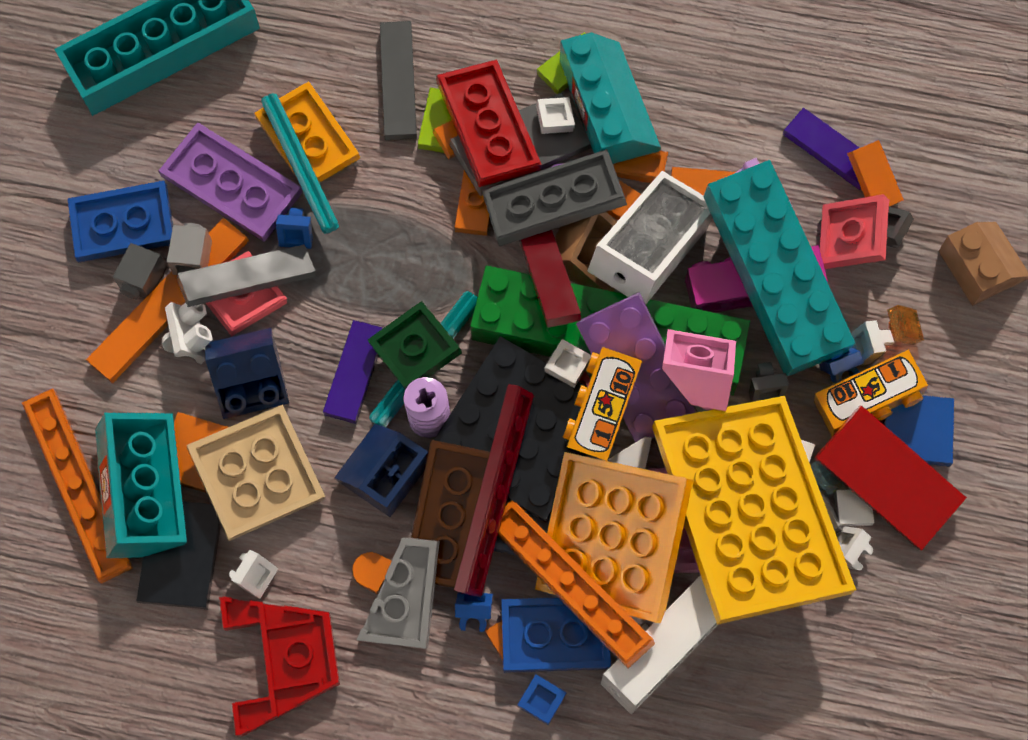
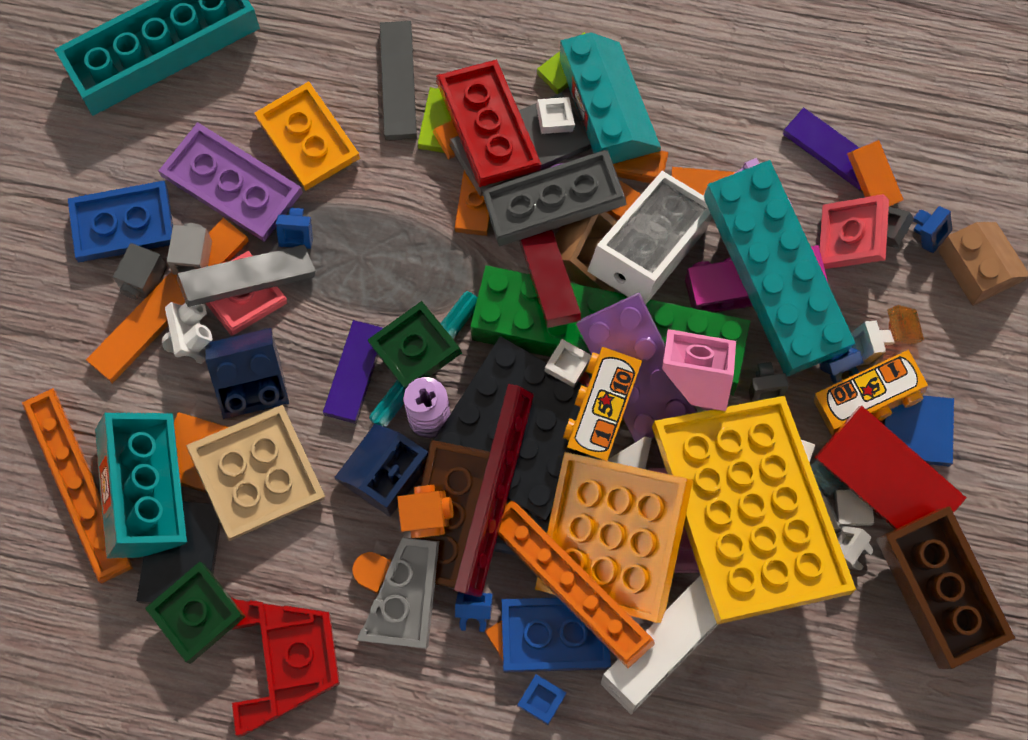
white tile [229,550,278,599] -> none
teal axle [261,93,339,234] -> none
none -> dark green plate [145,562,246,664]
none -> orange brick [397,485,453,539]
none -> reddish brown brick [876,506,1016,669]
none -> blue tile [913,206,952,253]

